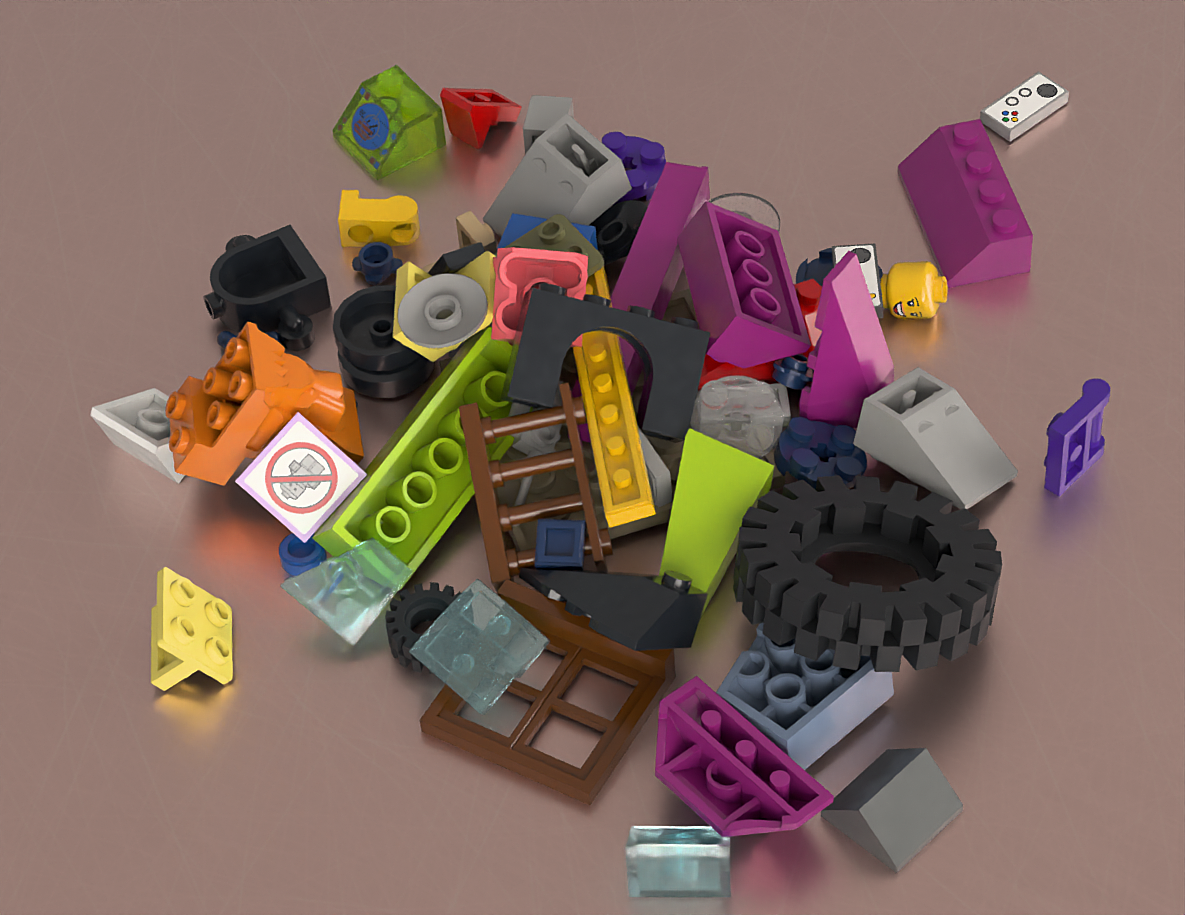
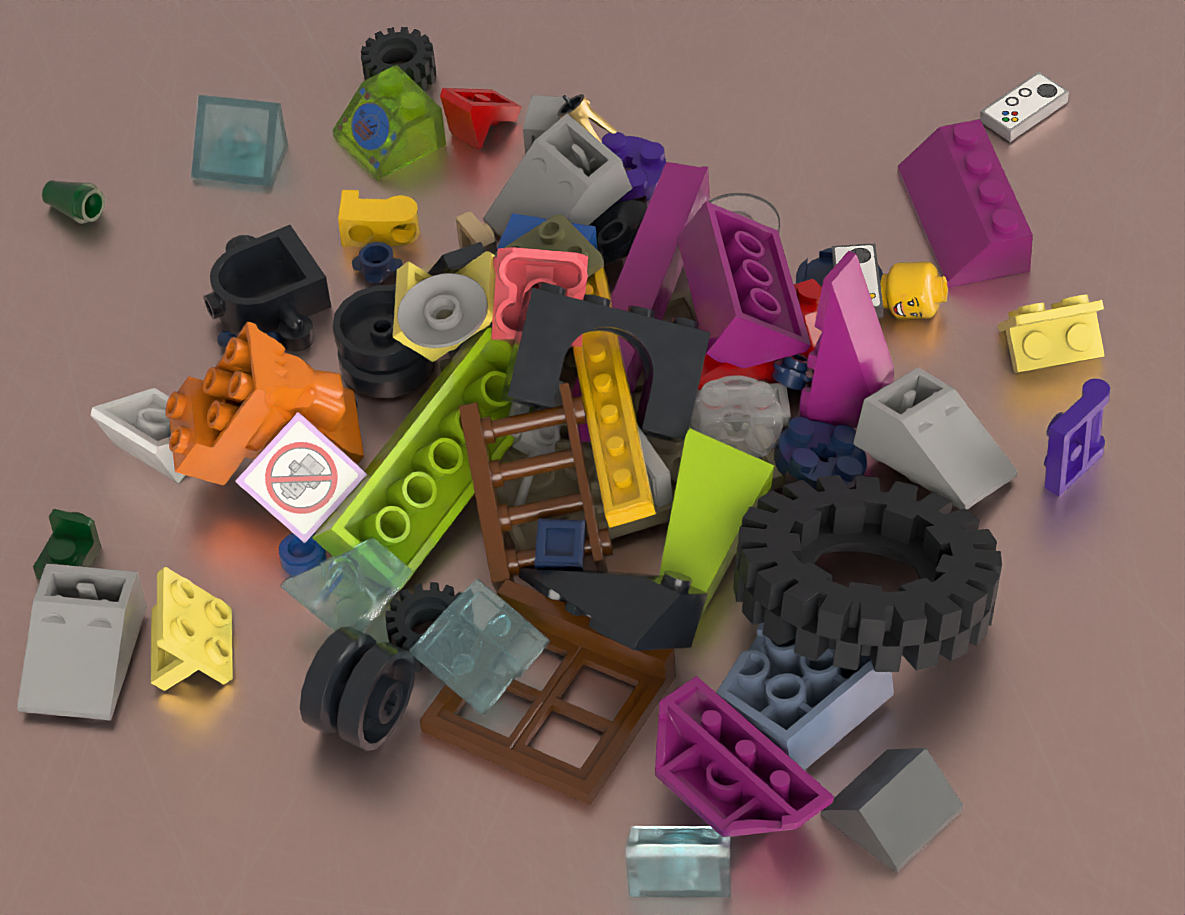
none -> light grey slope [17,564,147,720]
none -> dark green bracket [33,509,102,579]
none -> dark green cone [42,180,105,224]
none -> clear light blue slope [191,95,288,186]
none -> black wheel [300,626,416,751]
none -> black tyre [361,27,436,100]
none -> pearl gold piece [557,94,617,143]
none -> light yellow bracket [997,294,1105,374]

